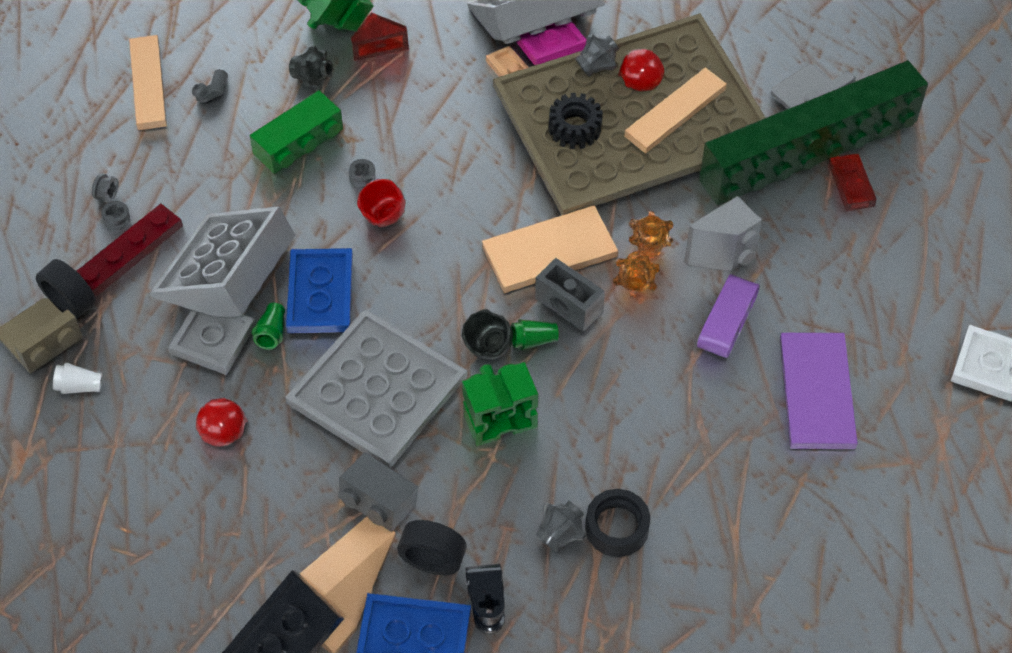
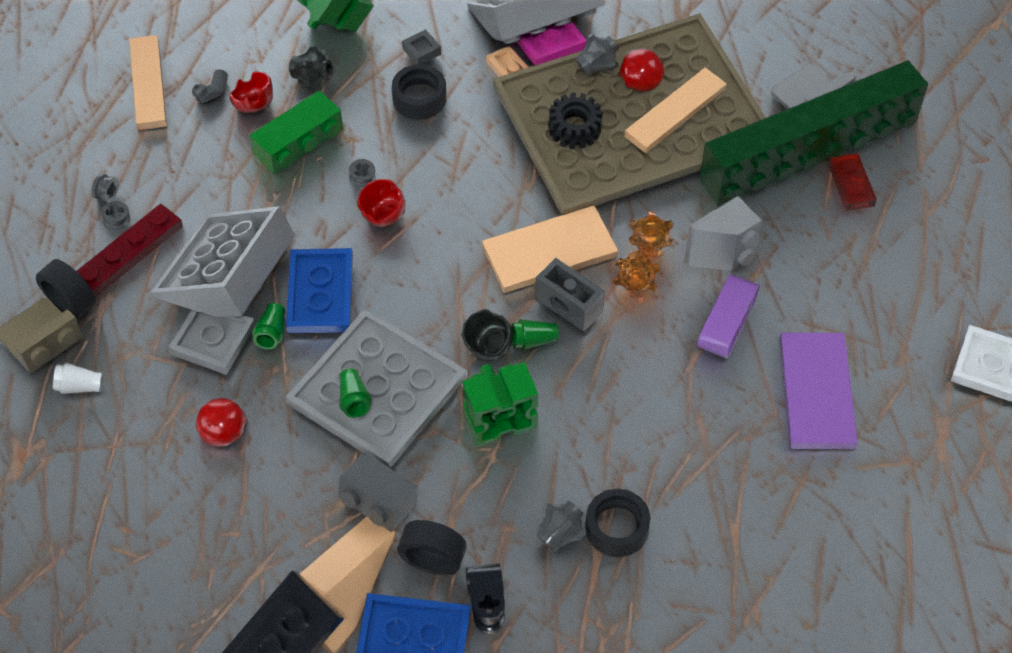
clear red slope [351,12,409,62] -> none
none -> red hair [229,71,273,114]
none -> green cone [339,368,372,418]
none -> black tyre [392,64,446,119]
none -> dark grey plate [402,29,441,64]

